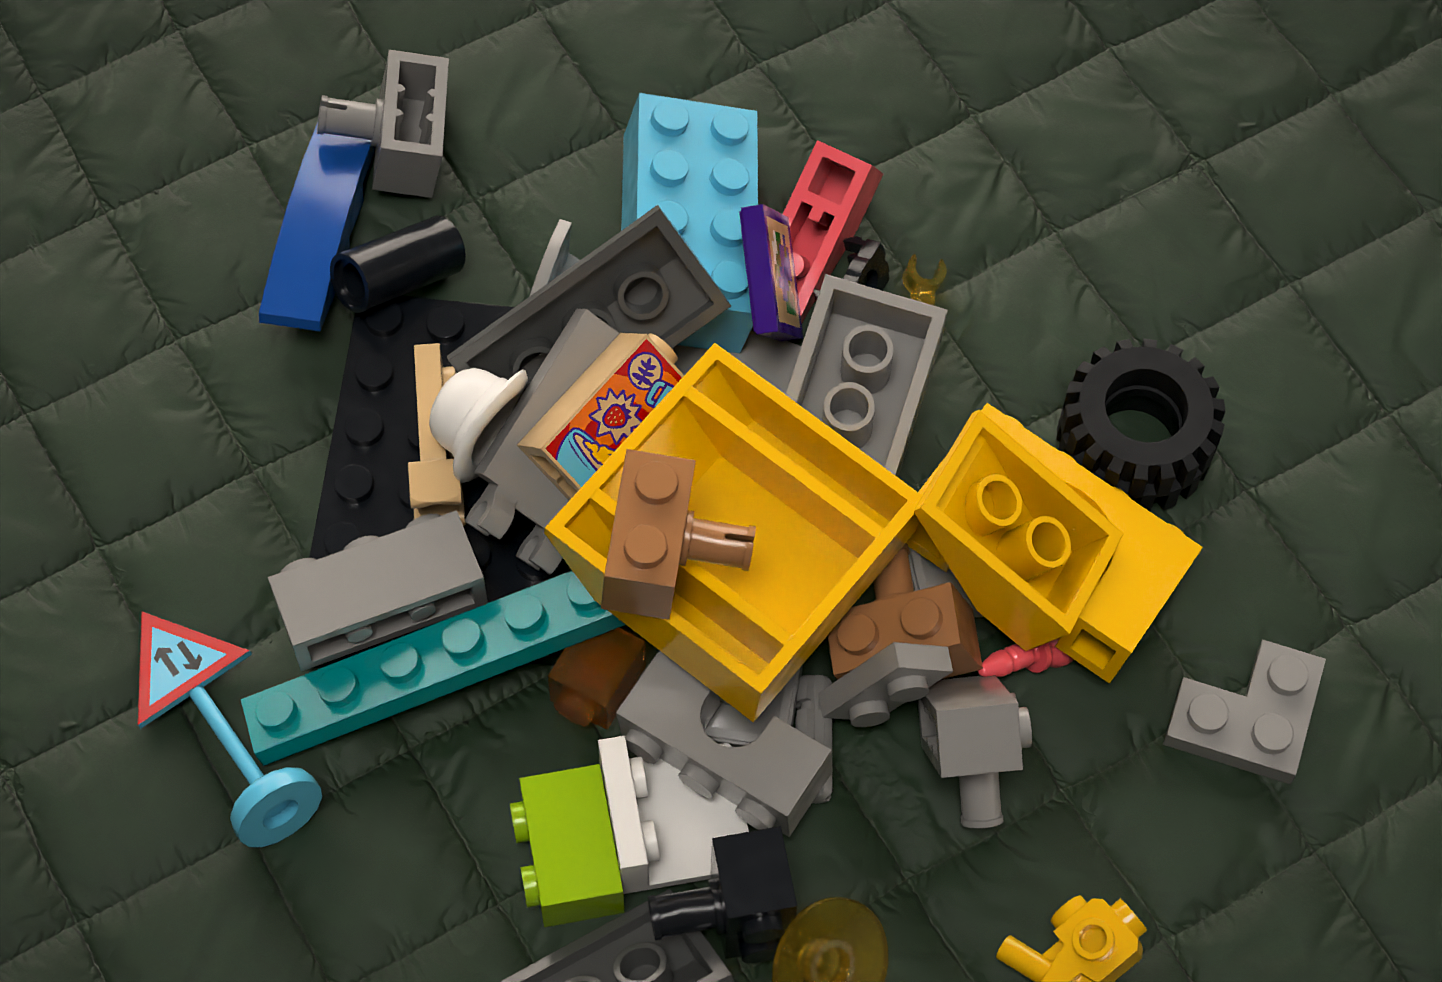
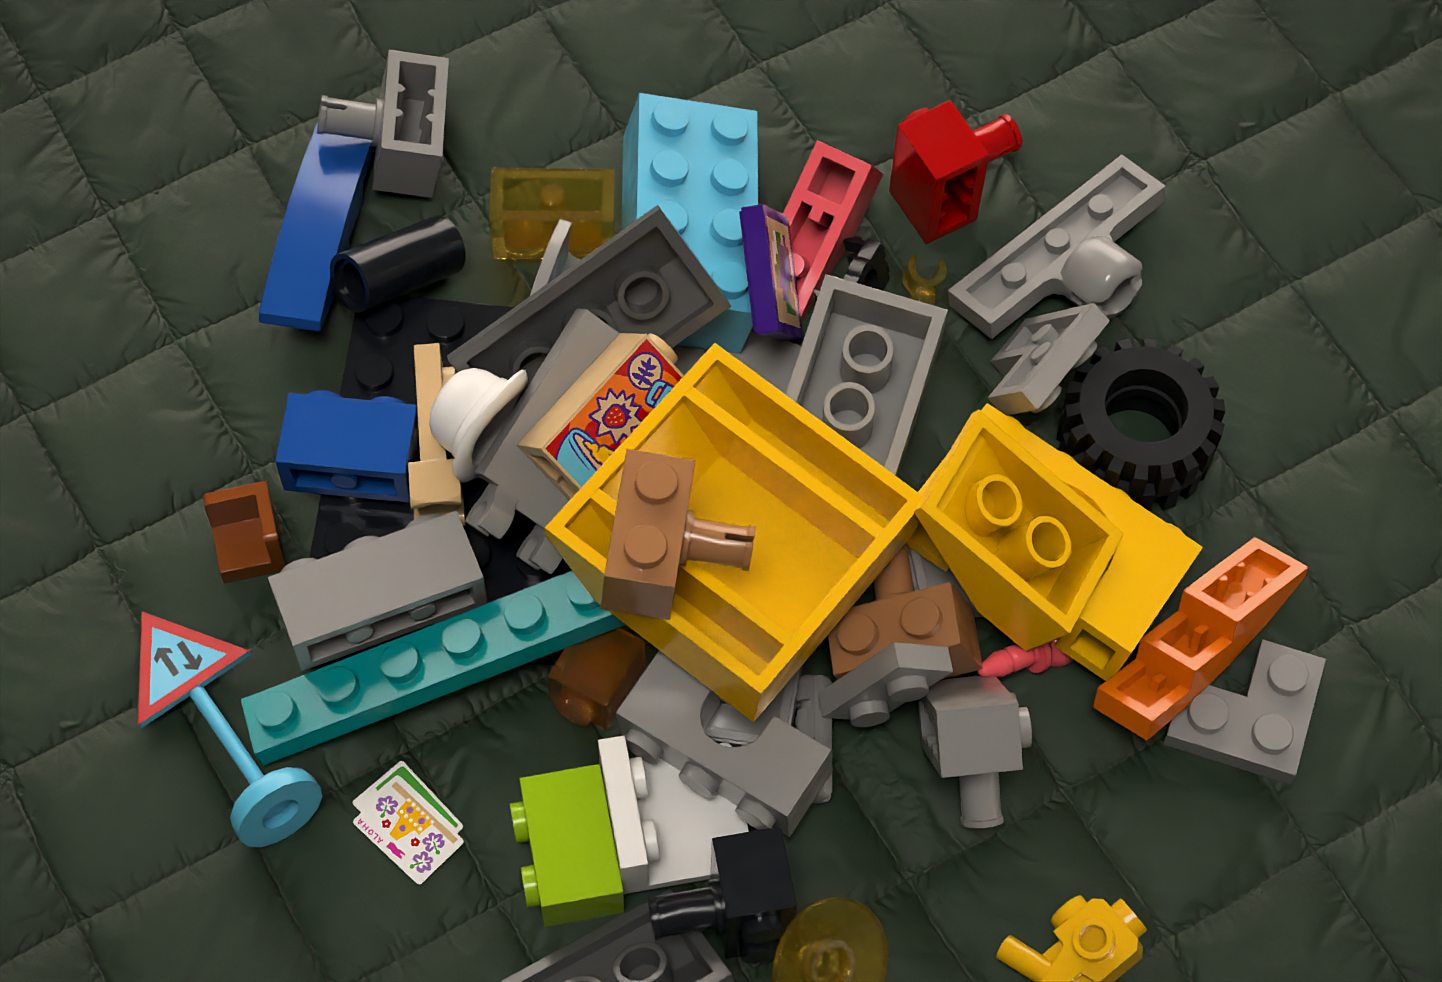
none -> dark orange panel [202,481,286,584]
none -> blue brick [275,390,420,503]
none -> white sticker [352,761,464,885]
none -> clear yellow brick [489,168,616,260]
none -> red brick [889,100,1023,245]
none -> light grey plate [948,155,1165,339]
none -> light grey plate [988,303,1110,415]
none -> orange slope [1093,537,1308,741]

